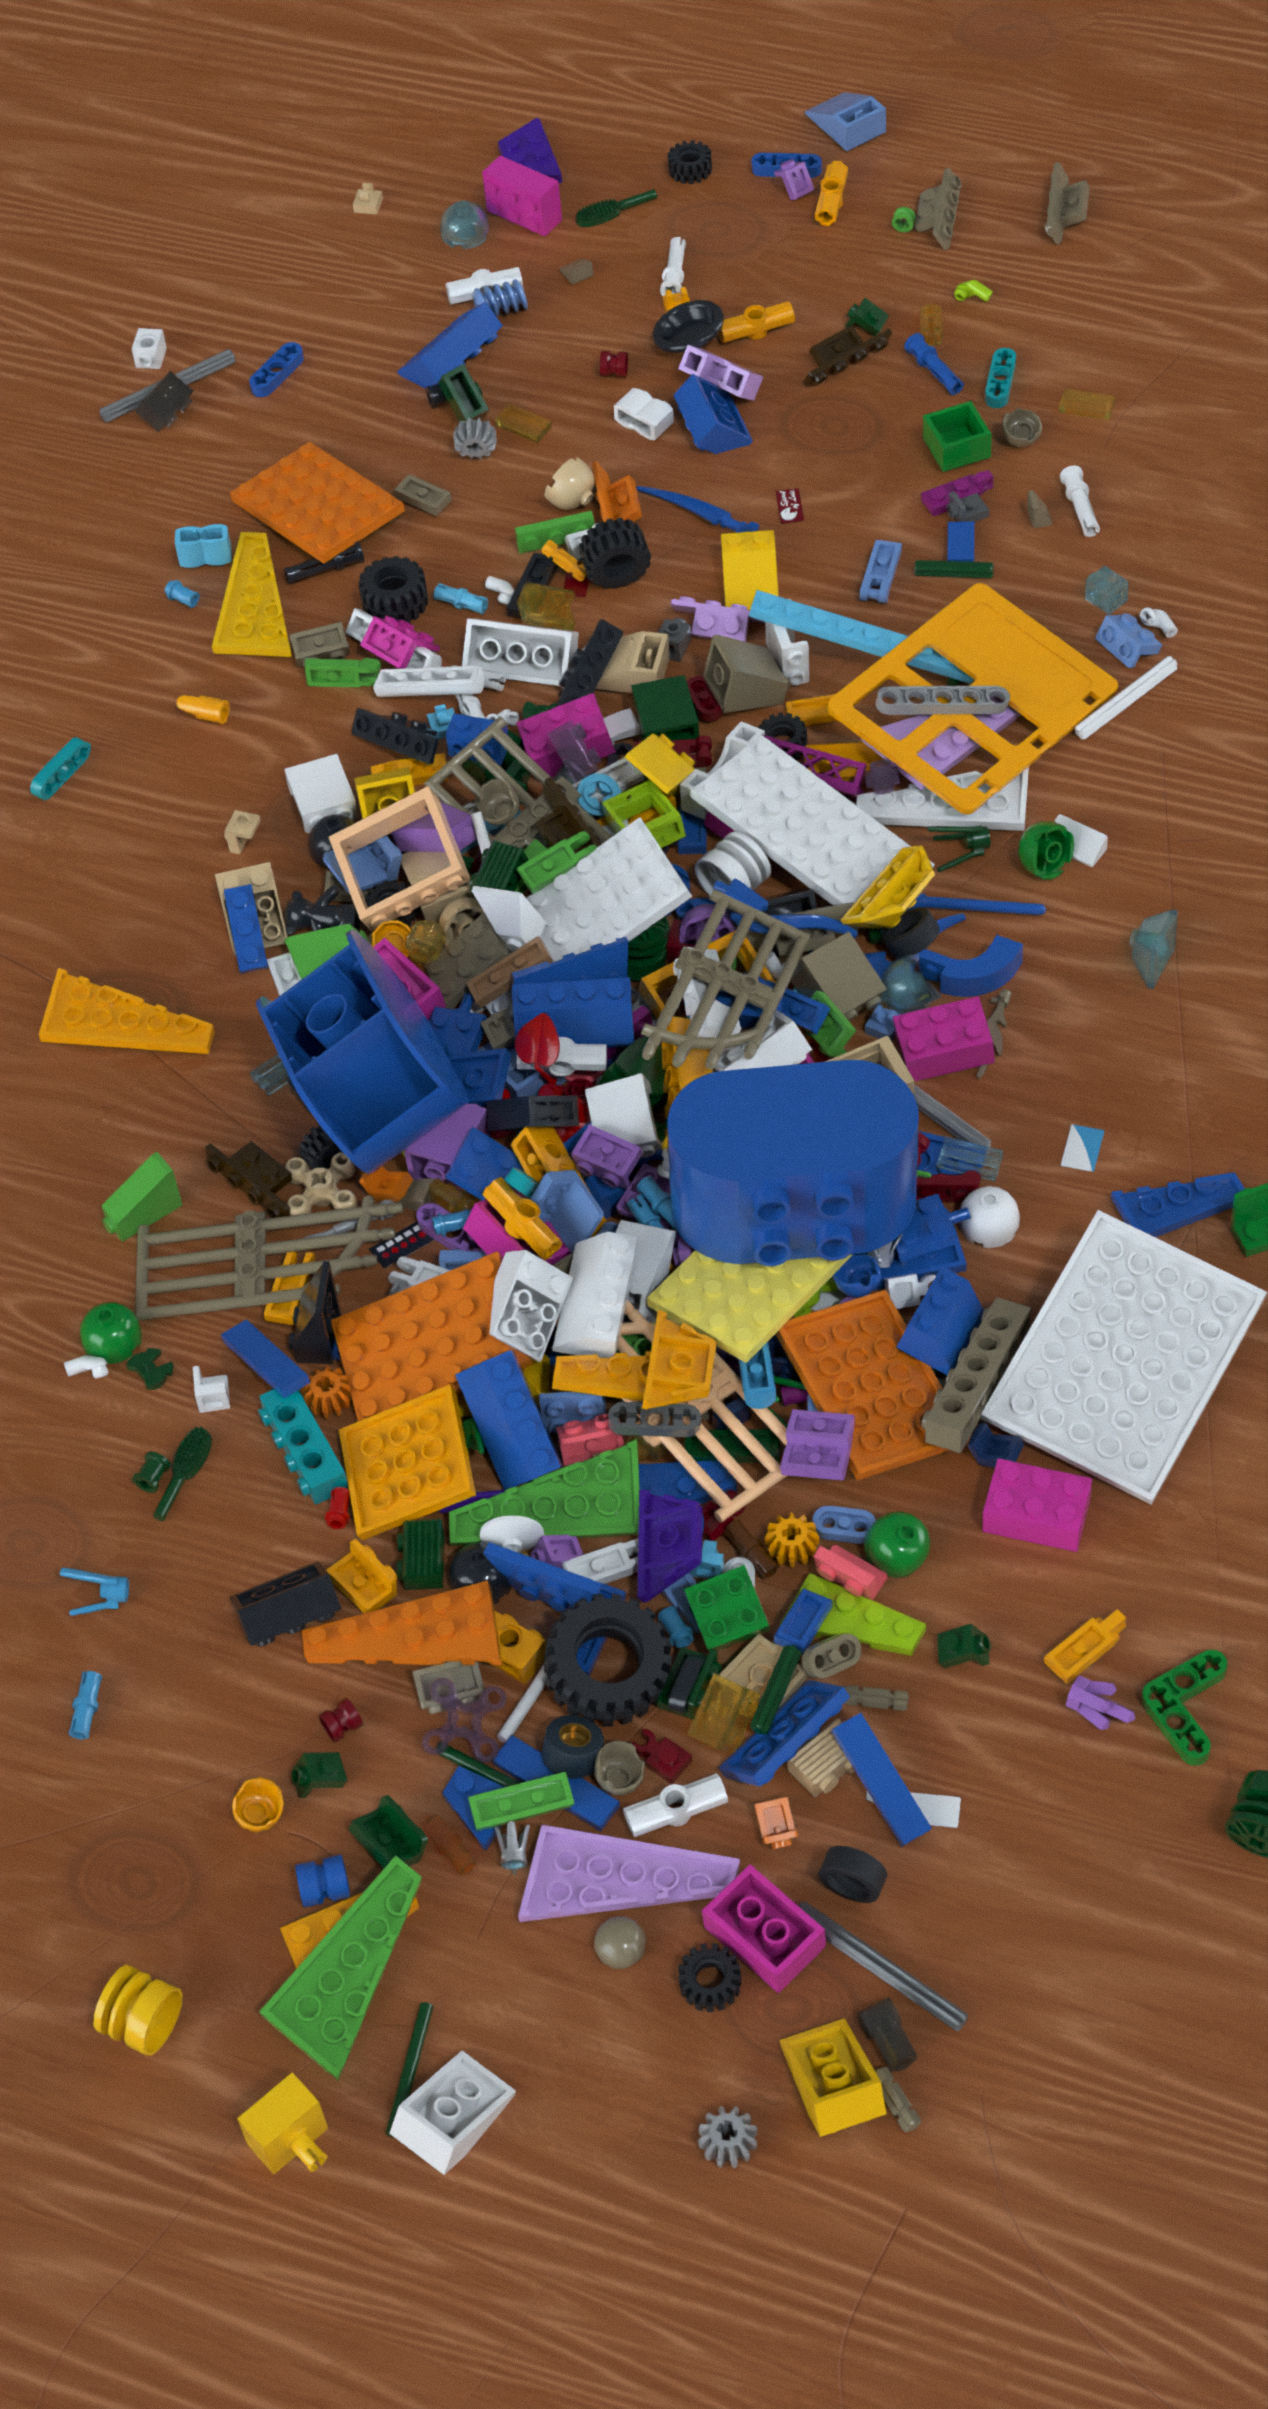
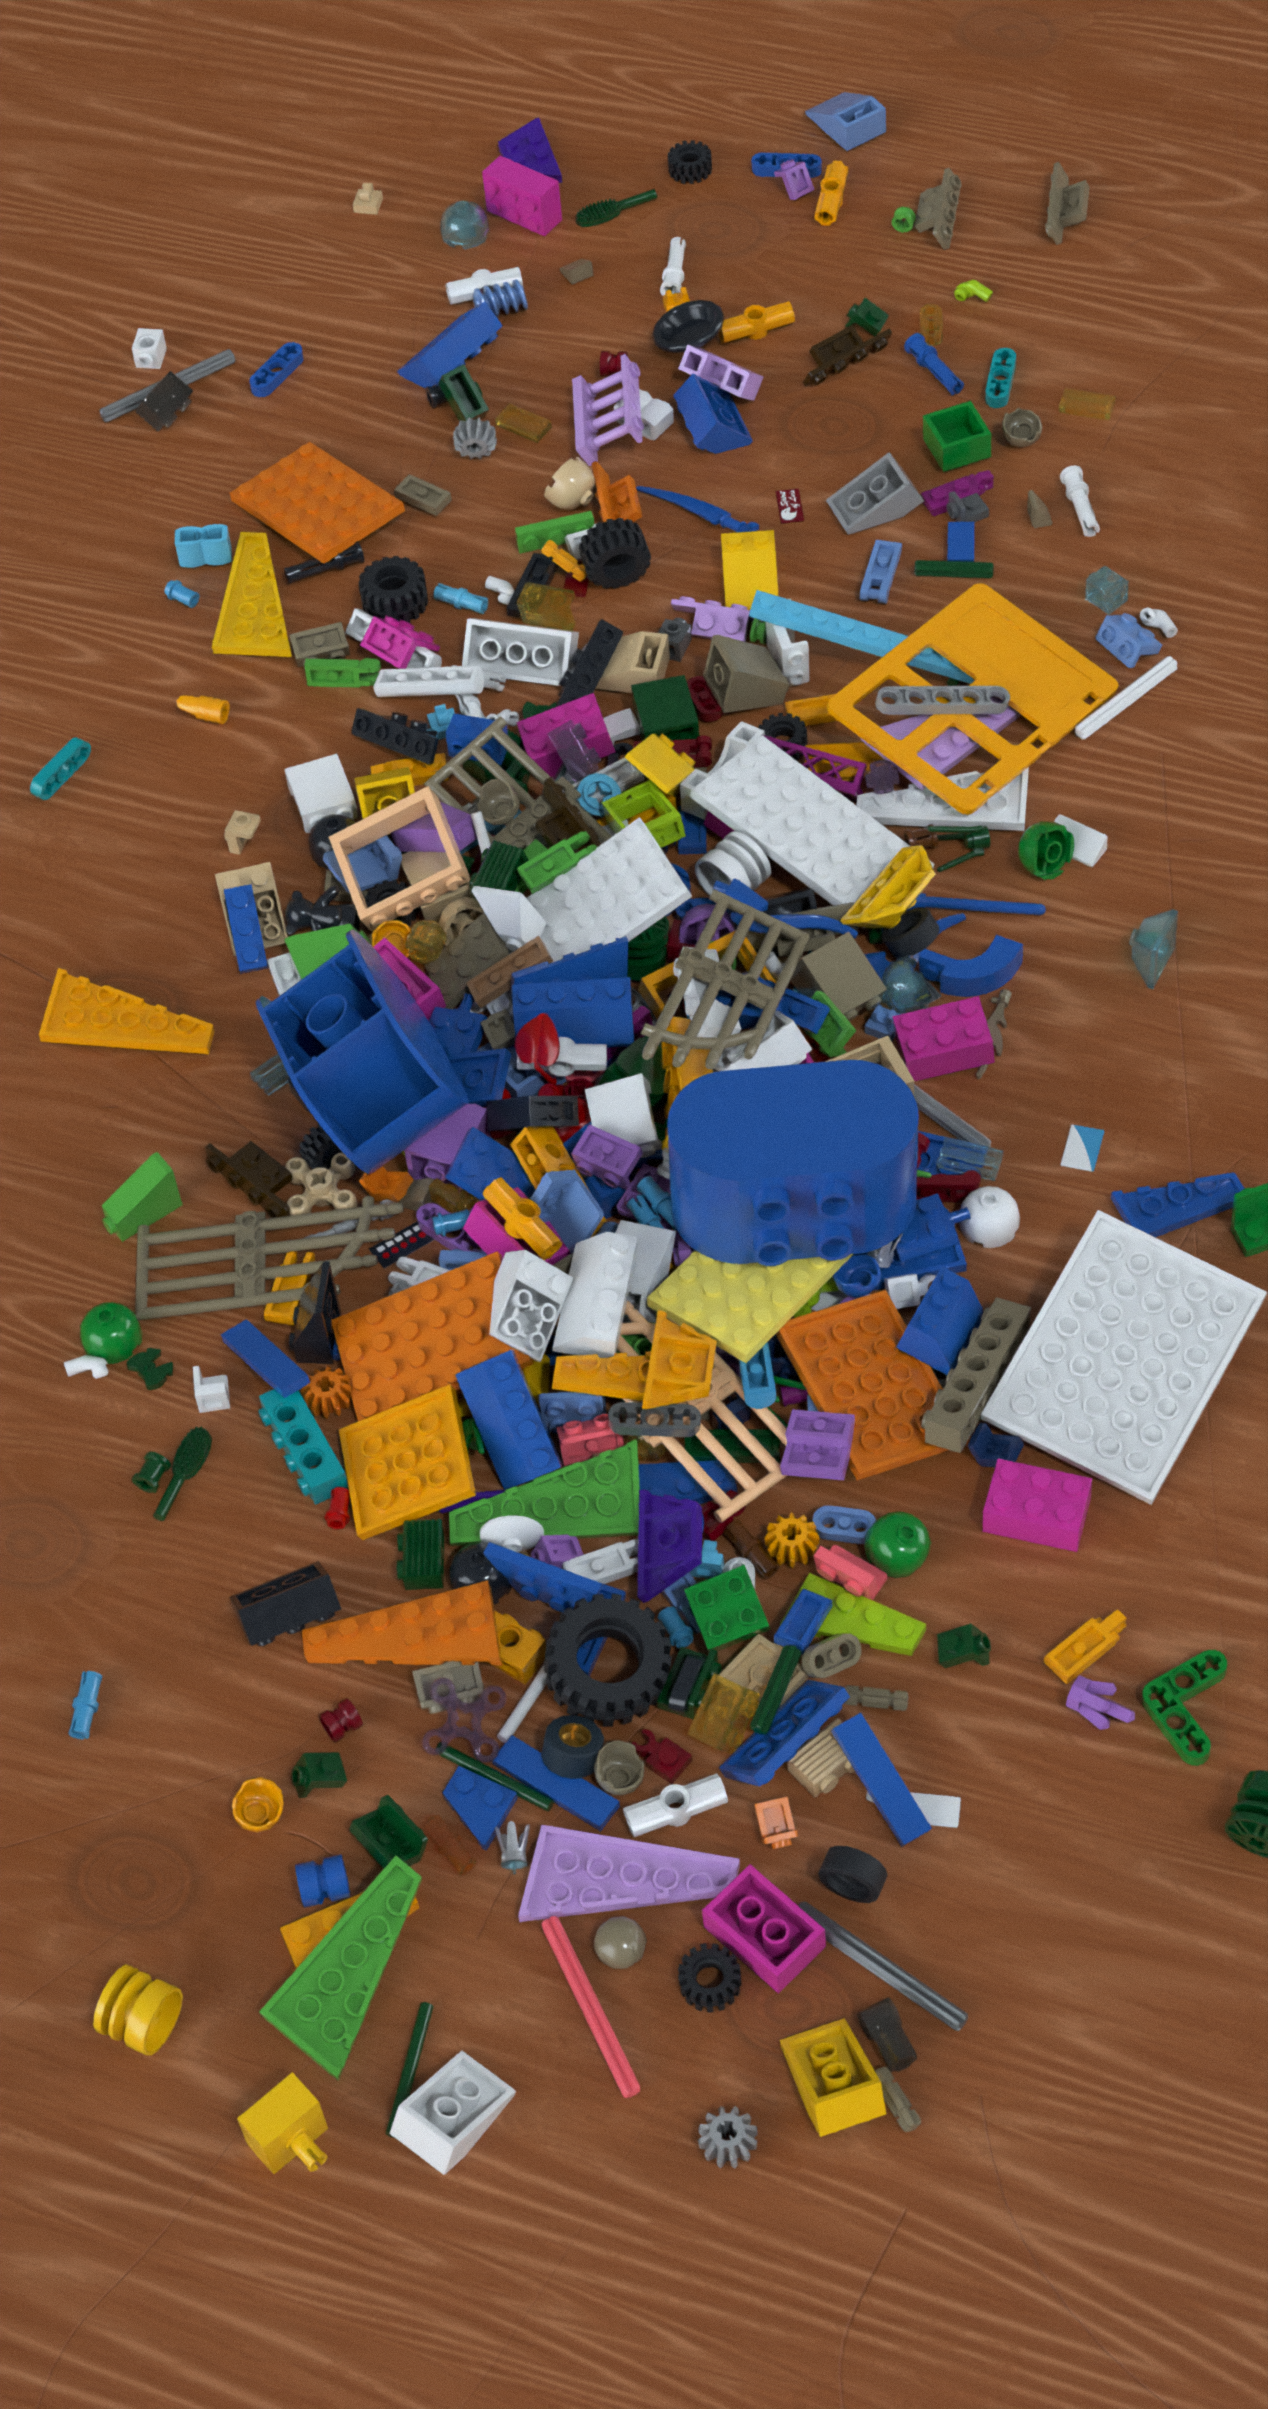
dark azure plant [60,1567,129,1616] -> none
light orange bracket [326,1539,398,1613] -> none
bright green plate [468,1772,574,1832] -> none
teal beam [504,1167,540,1197] -> none
none -> coral axle [542,1916,640,2098]
none -> lavender fence [572,354,644,466]
none -> bright green bush [750,618,766,644]
none -> light grey slope [826,452,924,535]
none -> reddish brown bush [904,824,938,849]

